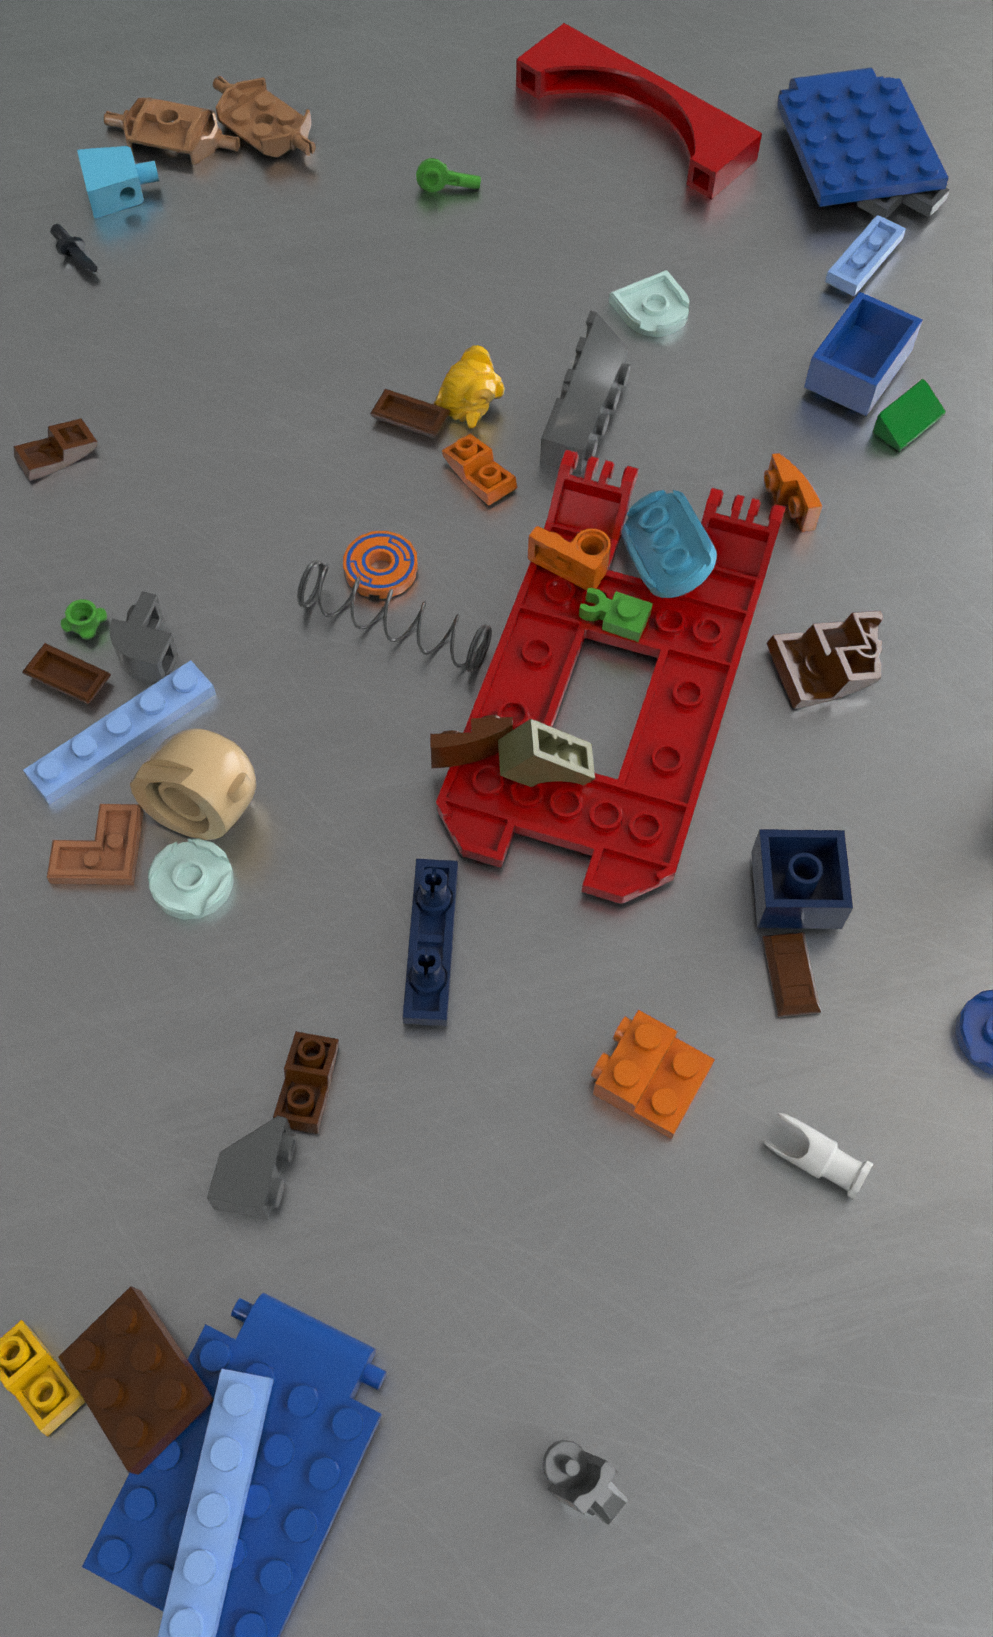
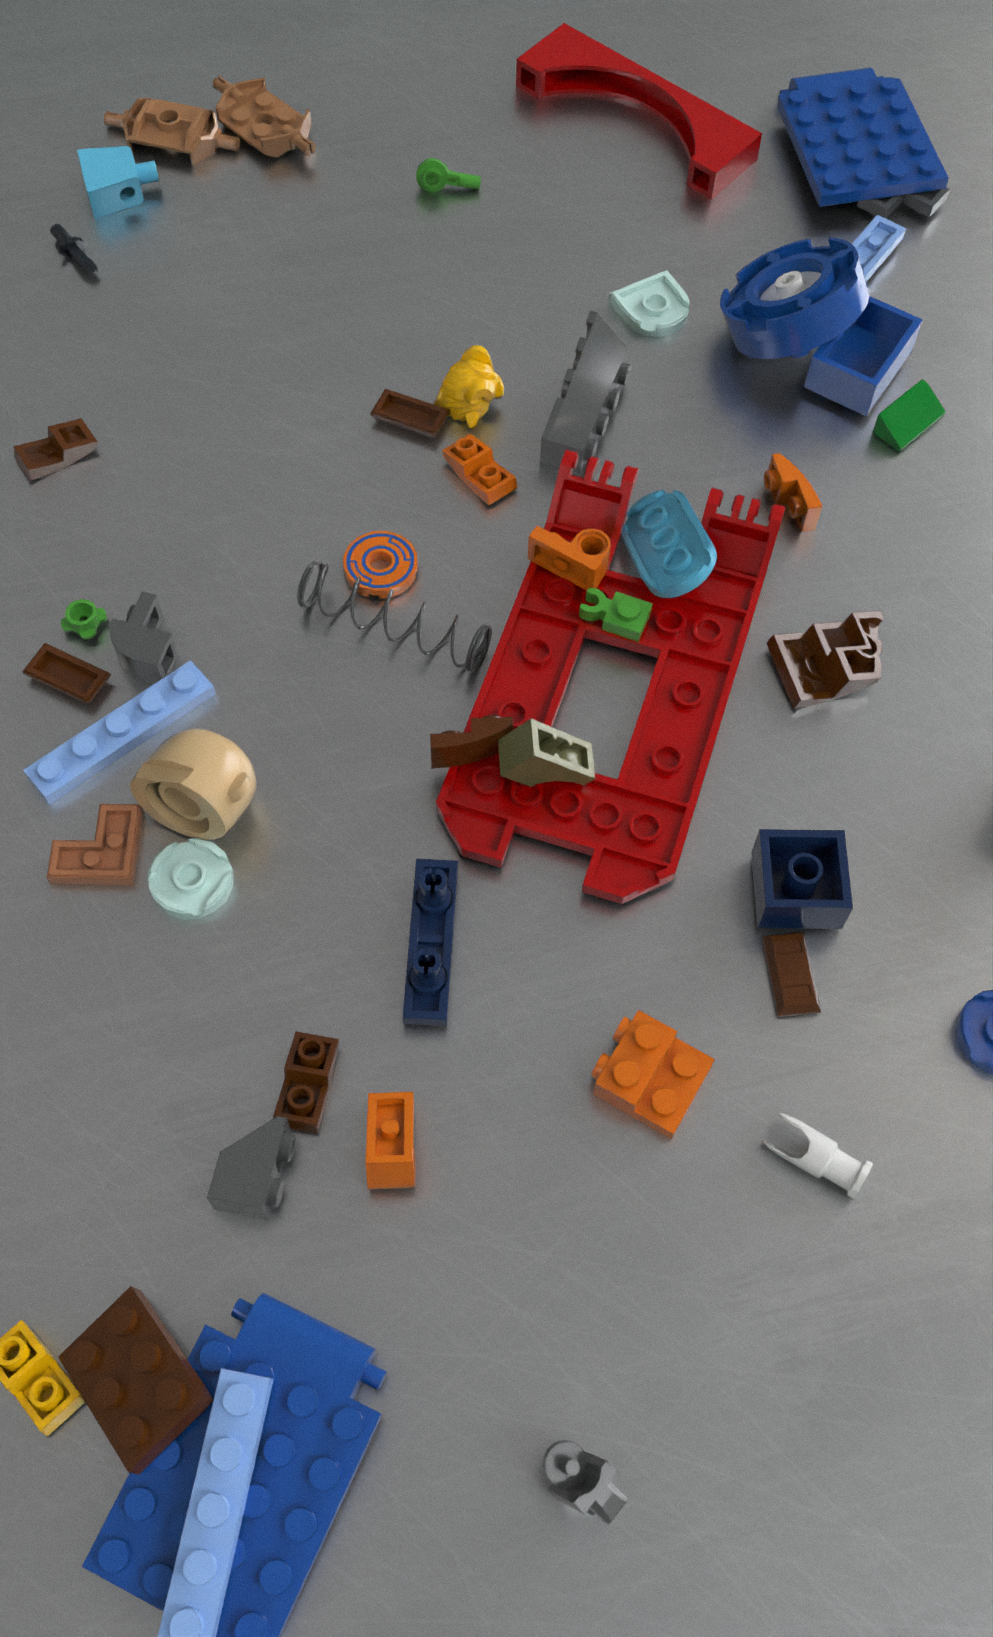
none -> orange plate [365,1092,415,1190]
none -> blue piece [720,237,869,359]

